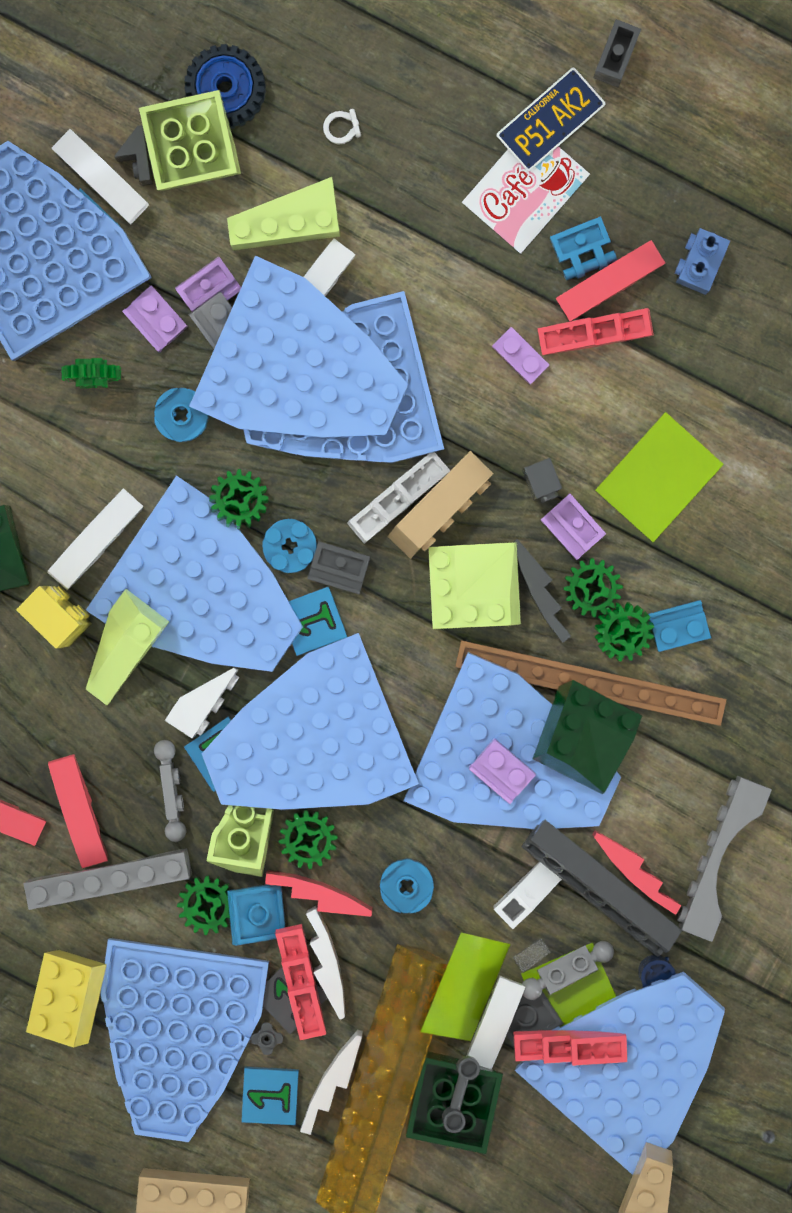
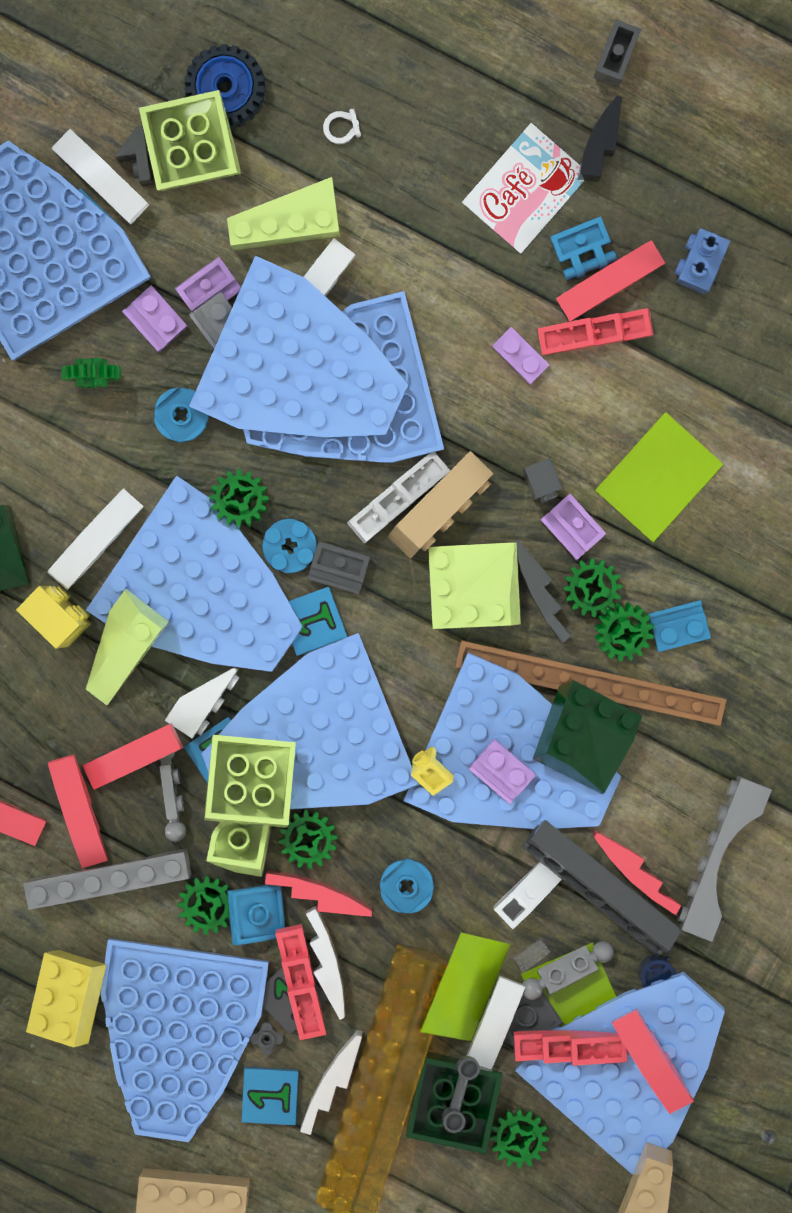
dark blue sticker [497,68,605,171] -> none
none -> coral slope [82,723,184,790]
none -> yellowish green slope [204,735,296,827]
none -> light yellow bracket [411,746,454,796]
none -> green gear [490,1107,549,1168]
none -> black slope [577,96,622,182]
none -> coral slope [612,1008,694,1114]

